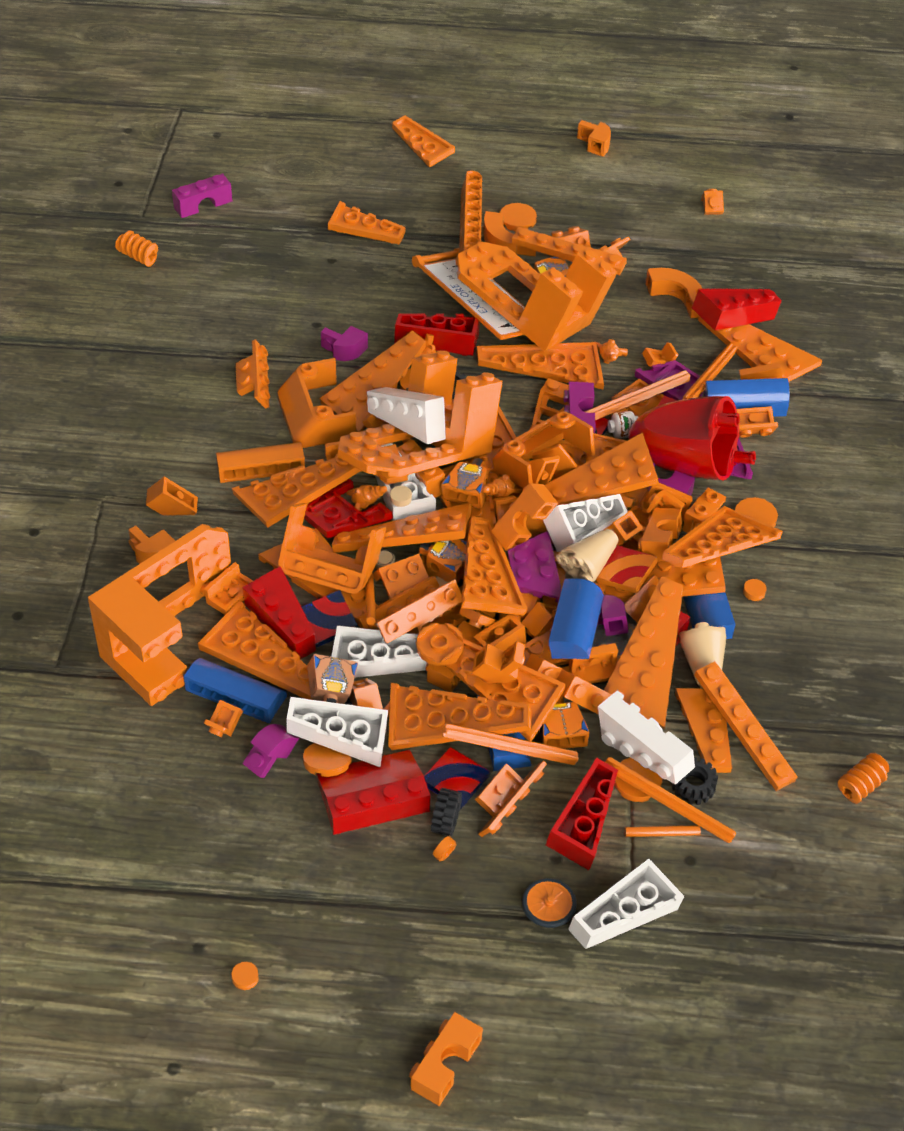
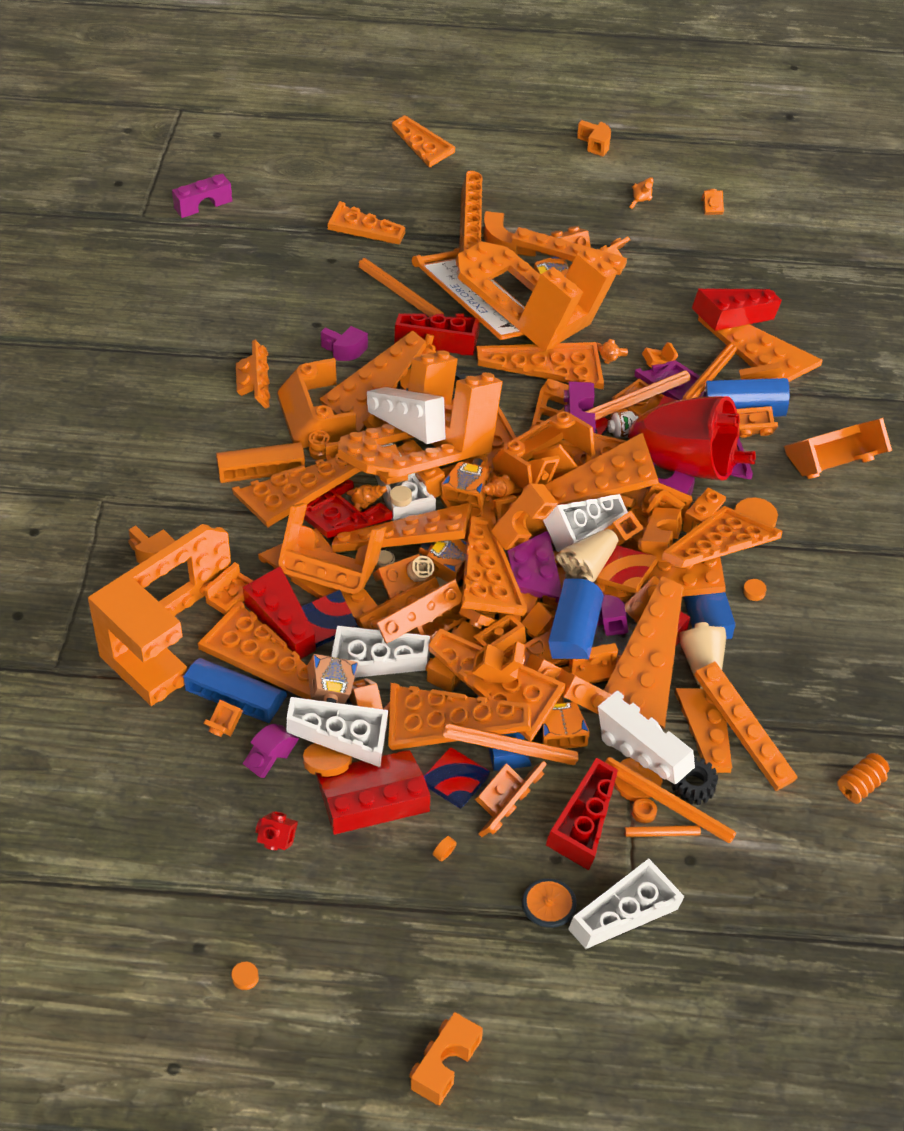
orange piece [115,230,158,267] -> none
orange slope [146,477,198,516] -> none
orange bar [365,573,376,625] -> none
orange tile [416,623,464,666] -> none
black tyre [431,788,462,837] -> none
orange tile [500,203,537,231] -> none
orange arch [646,268,702,318] -> none
none -> red brick [256,811,298,850]
none -> orange wheel [308,430,330,460]
none -> orange axle [358,258,444,317]
none -> tan wheel [407,556,434,582]
none -> orange piece [629,178,653,209]
none -> orange tile [632,798,657,824]
none -> orange windscreen [784,418,892,479]

